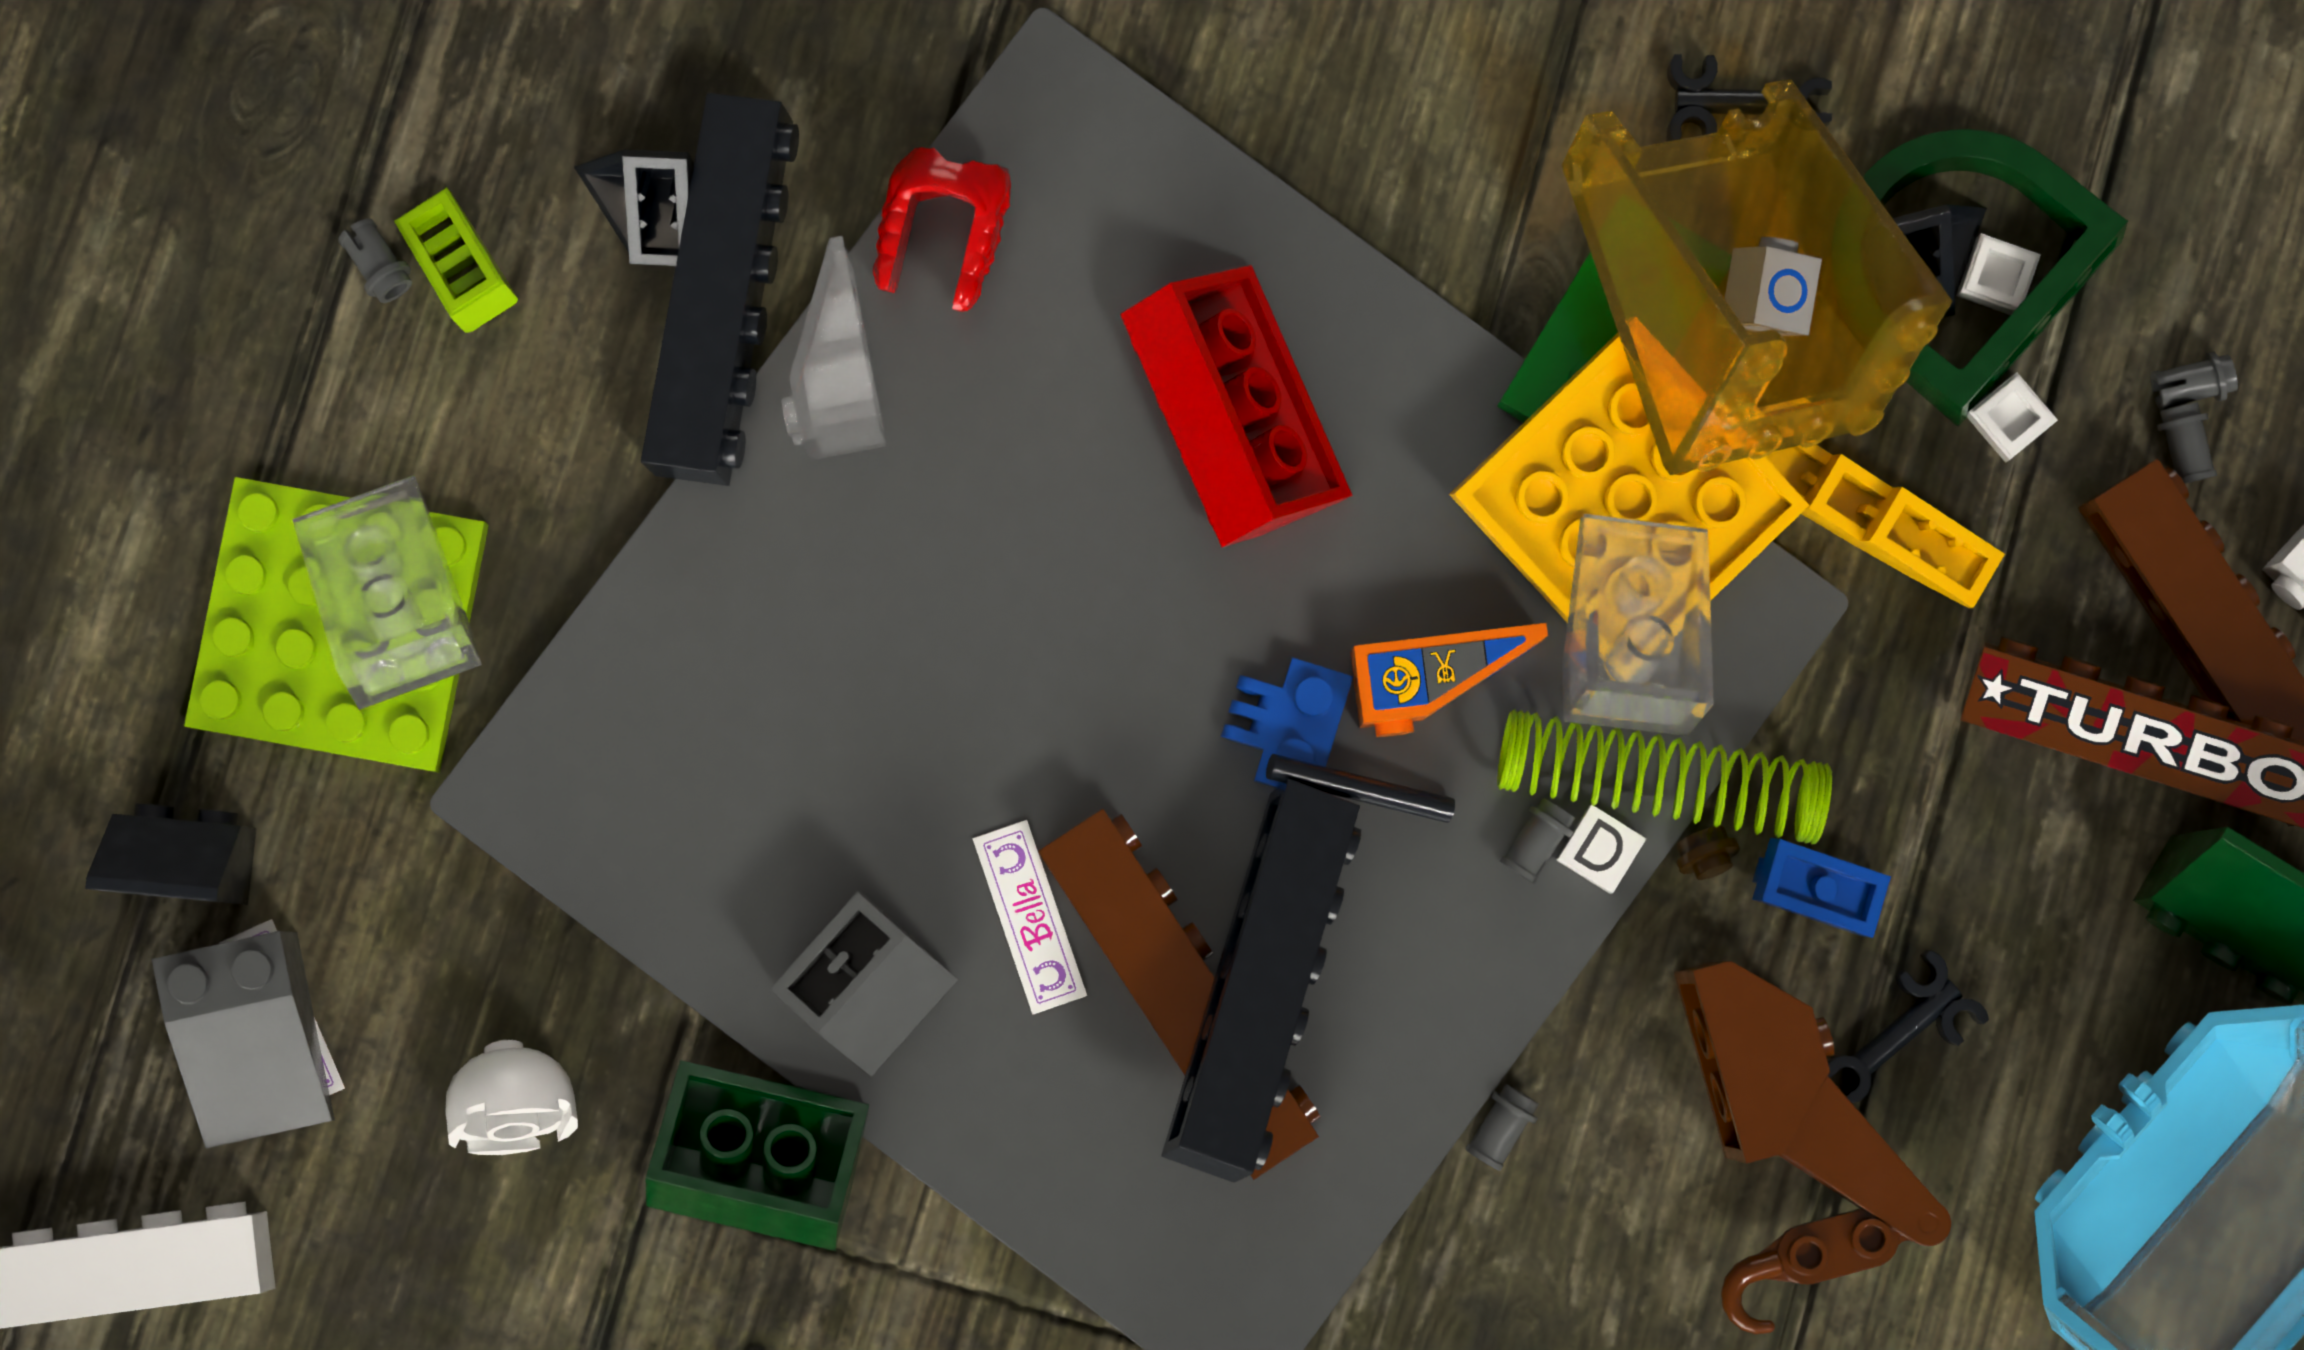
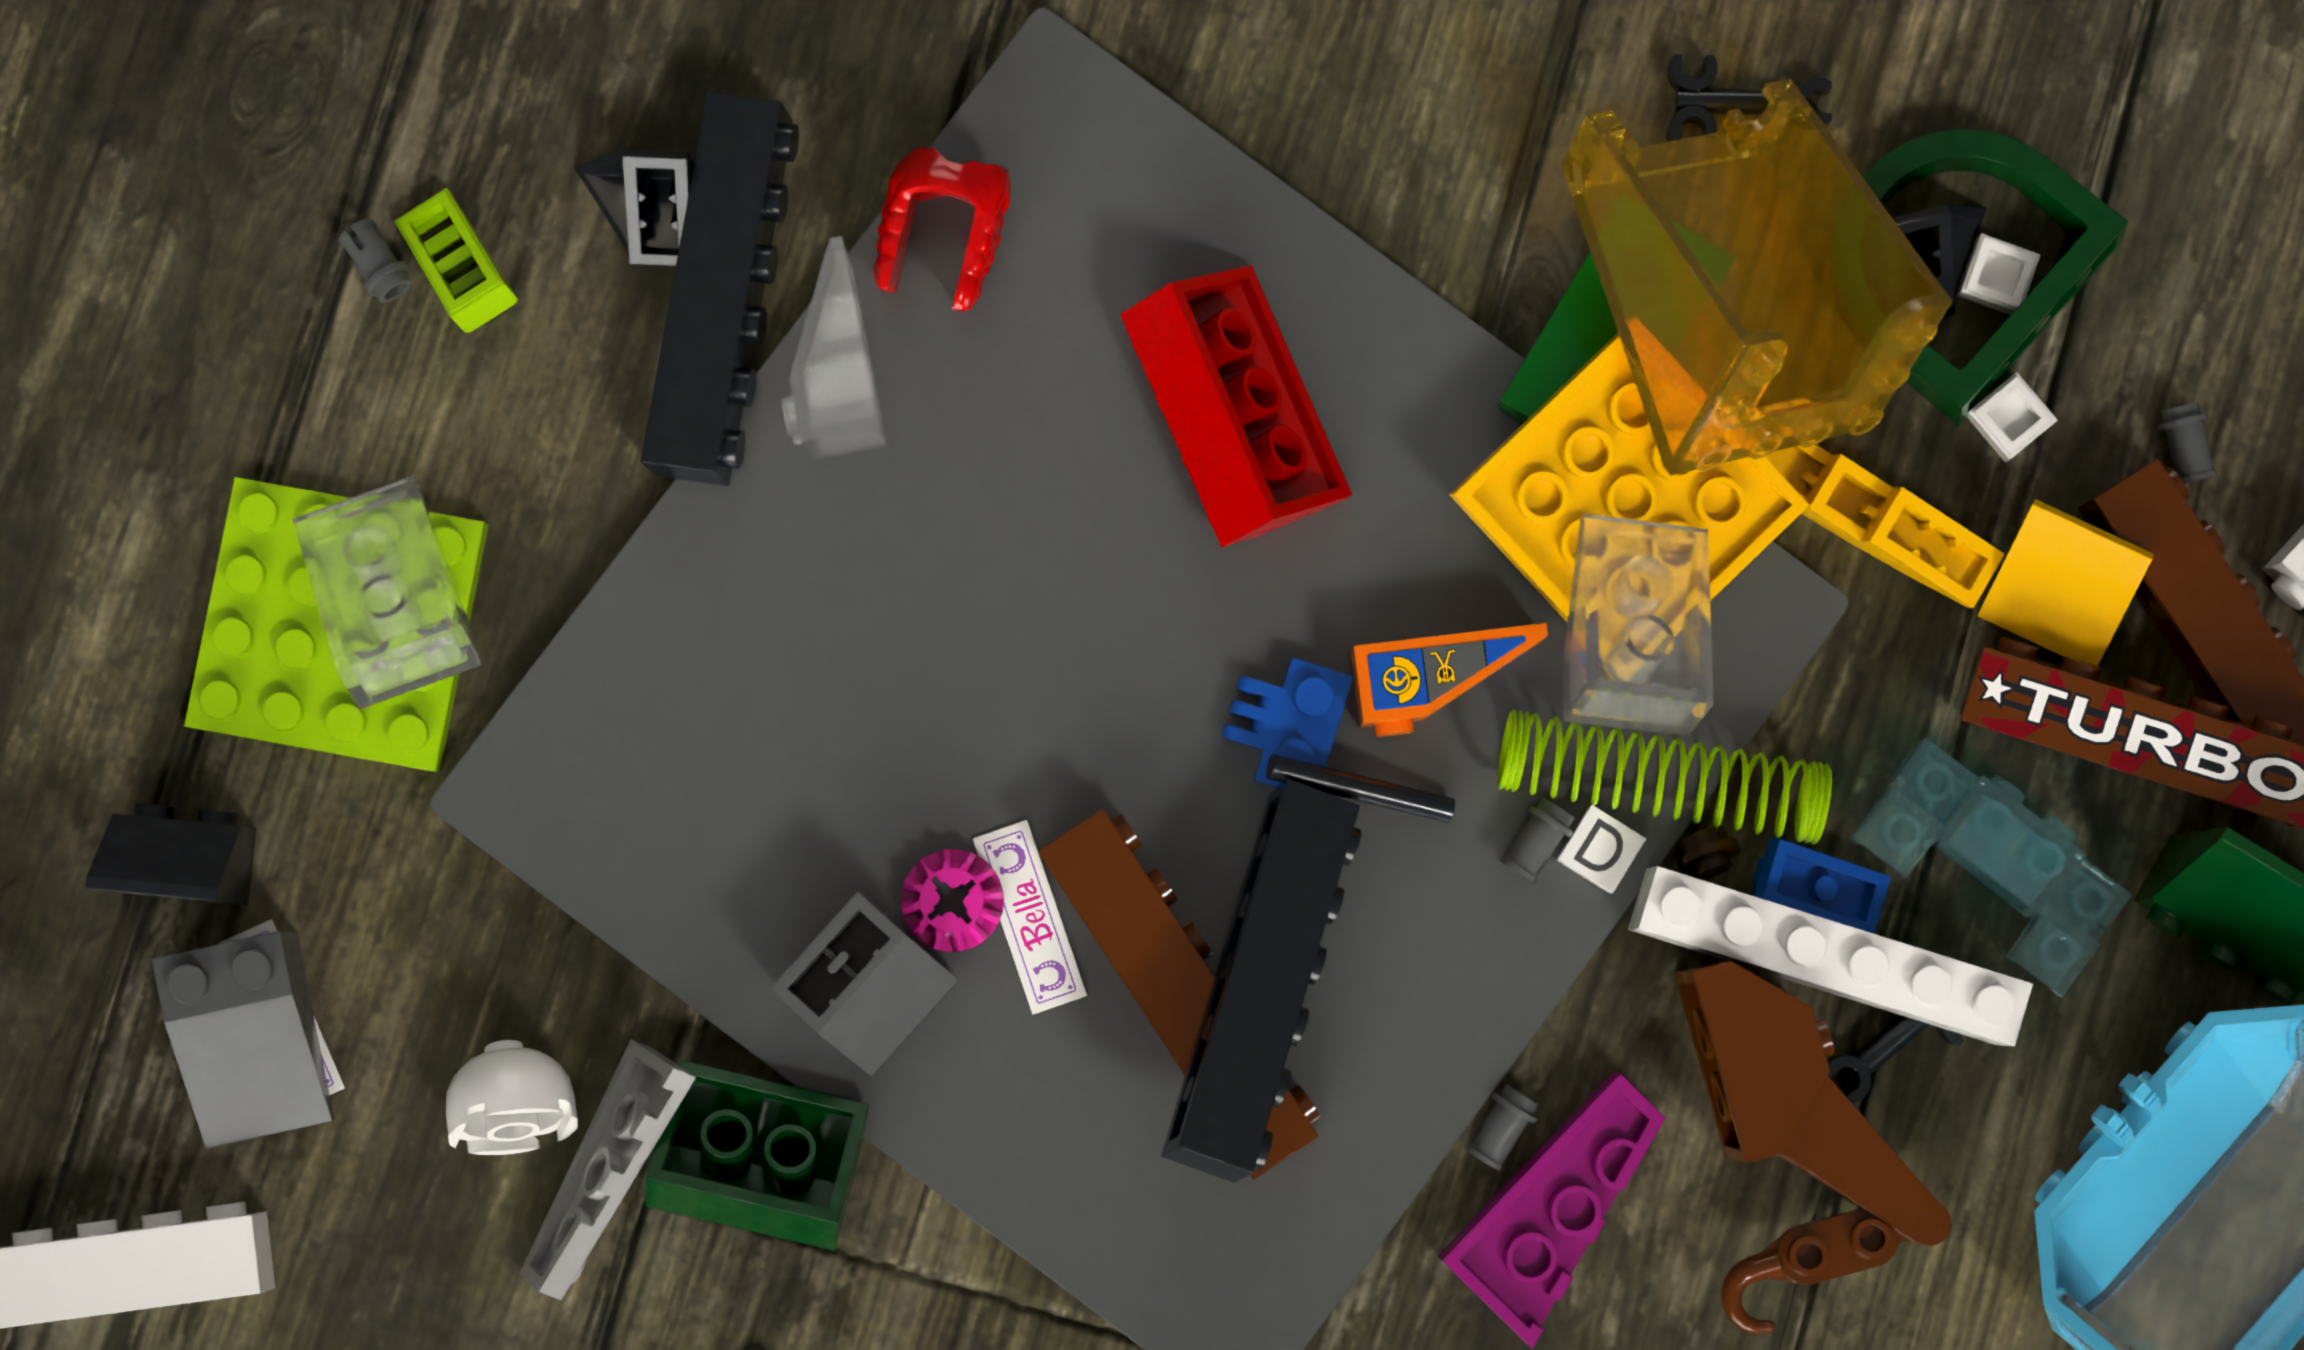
light grey brick [1720,237,1822,336] -> none
dark grey pin [2150,351,2238,411] -> none
none -> light grey wing [519,1039,696,1300]
none -> dark pink gear [901,849,1004,952]
none -> magenta wing [1437,1070,1665,1349]
none -> white brick [1628,866,2033,1046]
none -> clear light blue bracket [1851,738,2132,997]
none -> yellow tile [1977,499,2154,665]

